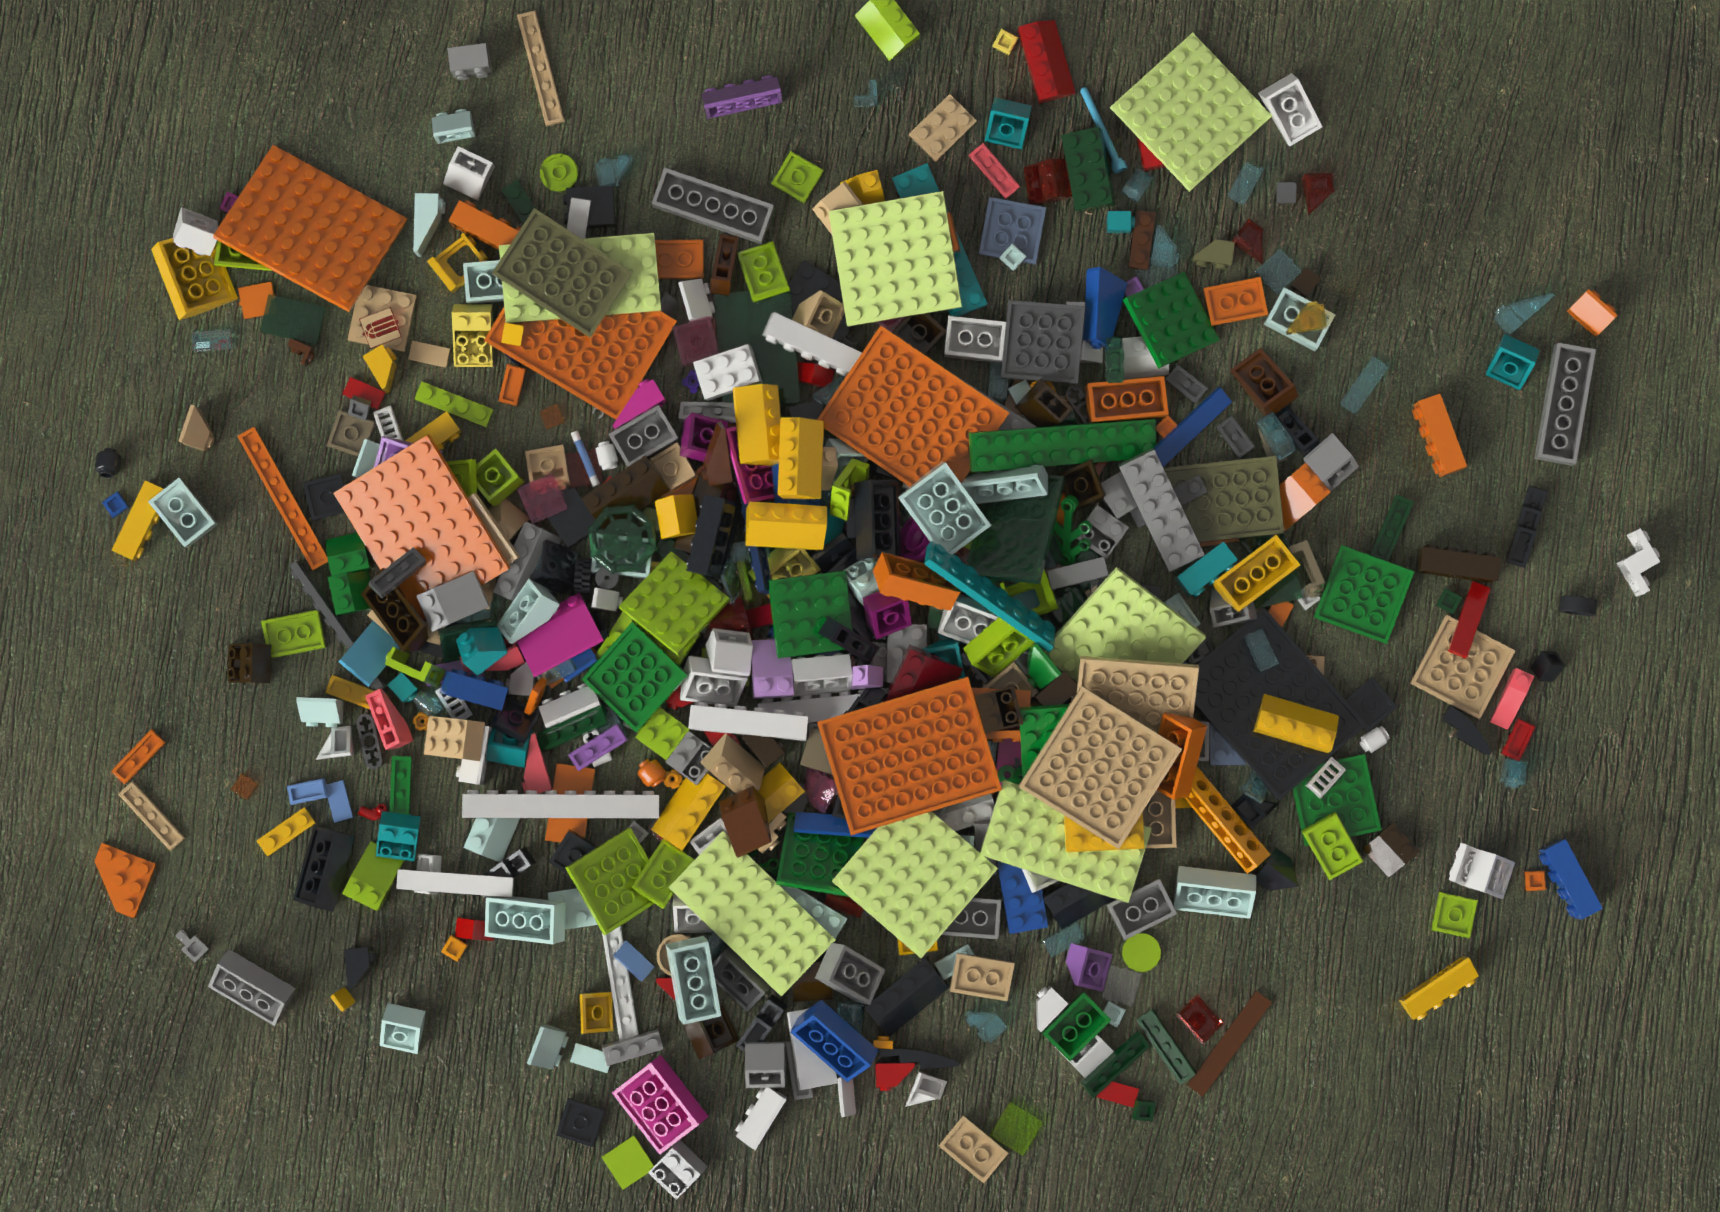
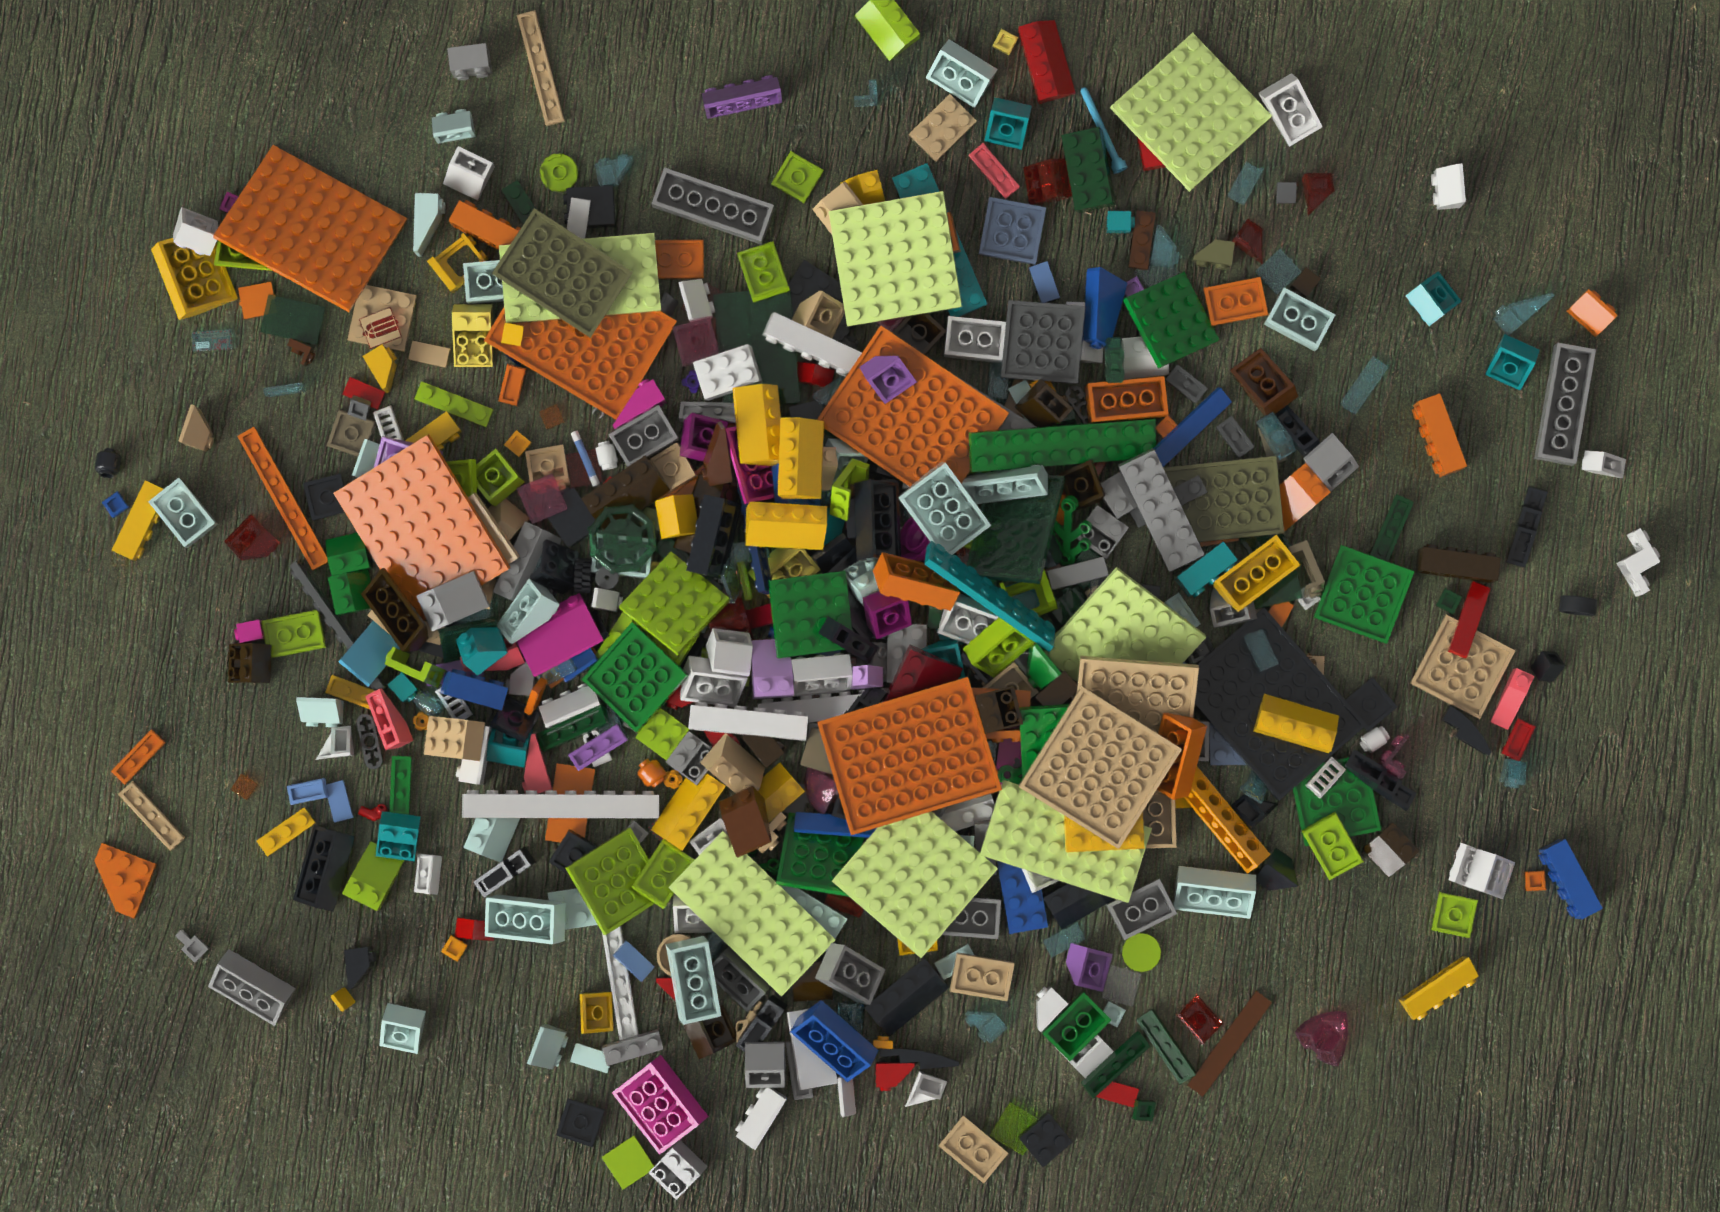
dark grey plate [369,547,426,598] -> none
white tile [396,869,514,897] -> none
reddish brown slope [710,234,739,296] -> none
light aqua tile [999,244,1027,271] -> none
clear light blue slope [1122,168,1154,202] -> none
clear yellow slope [1286,301,1327,335] -> none
none -> clear red slope [224,514,280,560]
none -> dark pink brick [234,620,265,644]
none -> clear light blue tile [263,382,305,398]
none -> light orange plate [504,430,532,458]
none -> tan hand [735,1001,763,1043]
none -> medium lavender slope [859,356,917,404]
none -> light aqua slope [926,39,998,108]
none -> black plate [1018,1112,1073,1167]
none -> medium blue tile [1029,261,1060,303]
none -> clear pink brick [1295,1011,1348,1067]
none -> black slope [1345,749,1417,811]
none -> clear pink bracket [1379,733,1410,779]
none -> teal slope [1406,271,1462,326]
none -> white slope [1431,163,1466,210]
none -> white slope [1582,451,1626,478]

